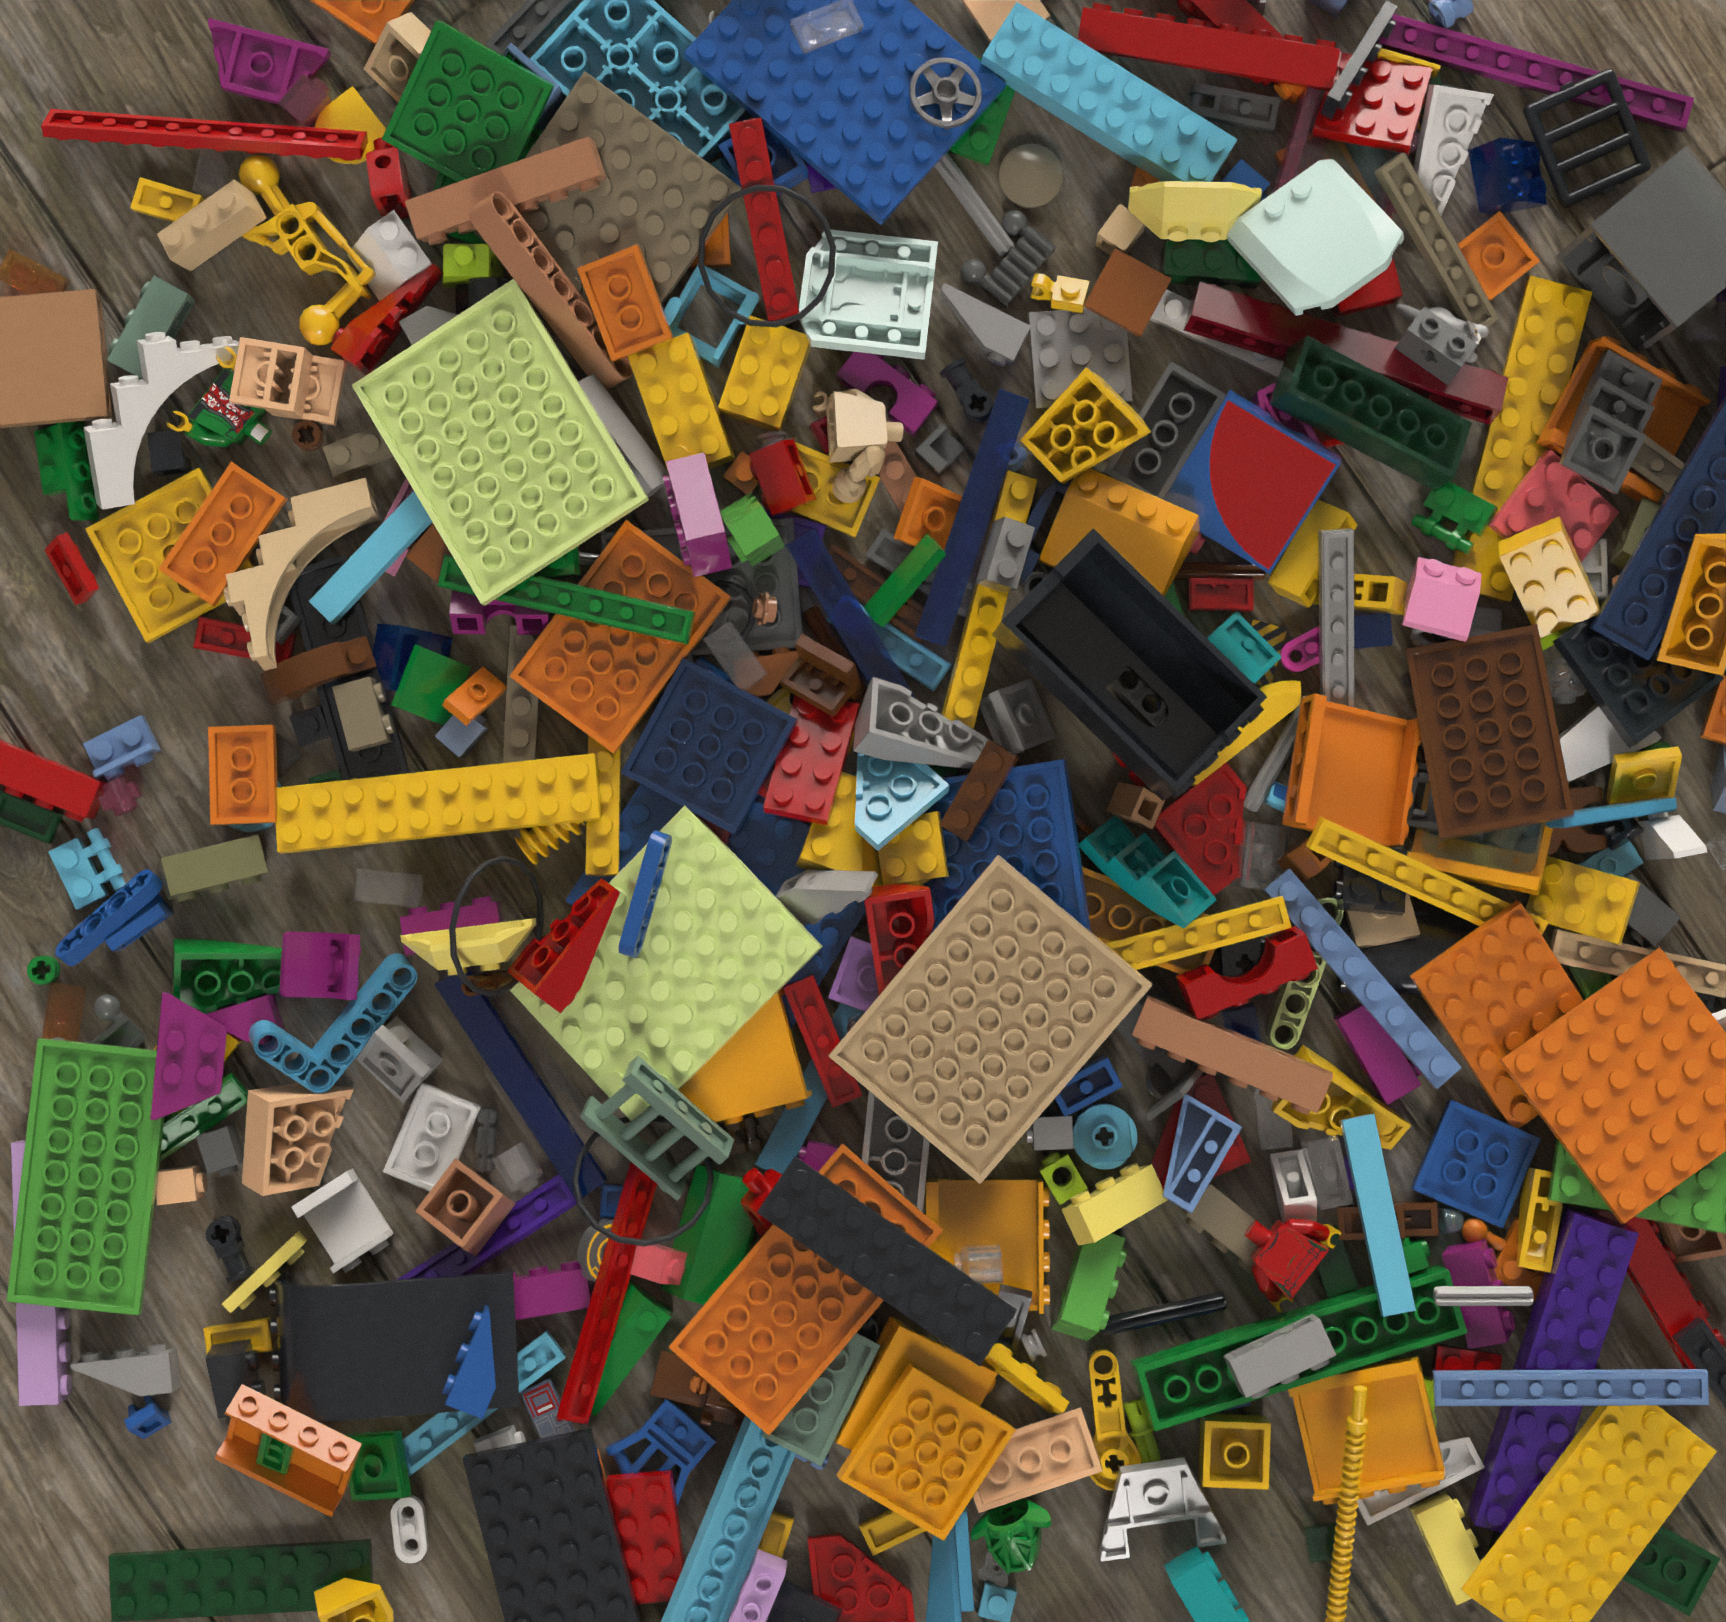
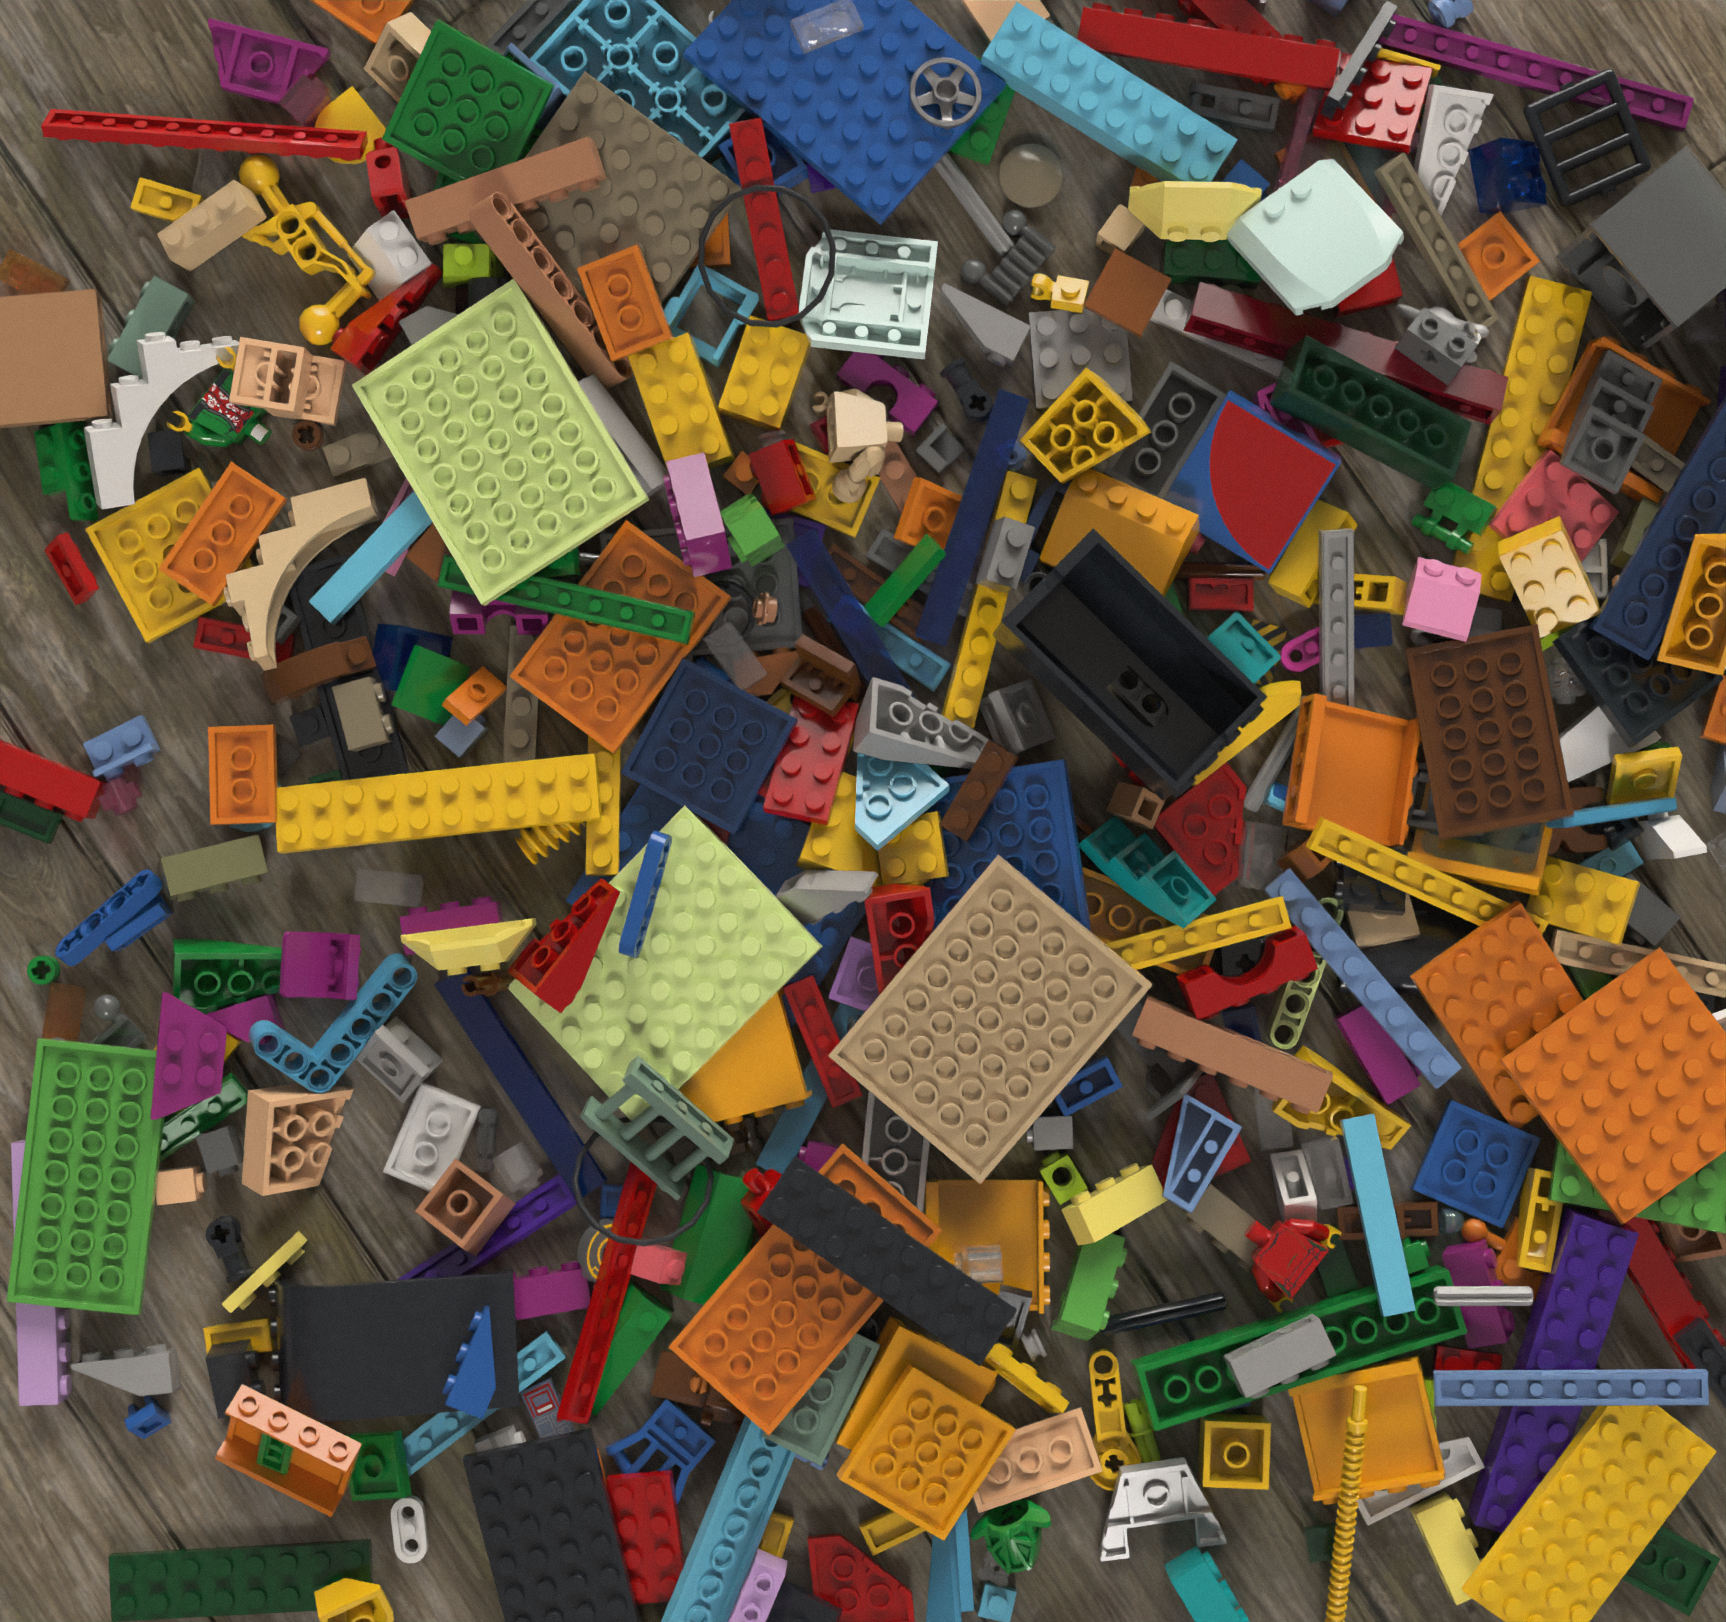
medium azure plate [48,828,126,910] -> none
white panel [291,1168,394,1273] -> none
black piece [449,856,544,997] -> none
medium azure plate [1073,1103,1137,1170] -> none

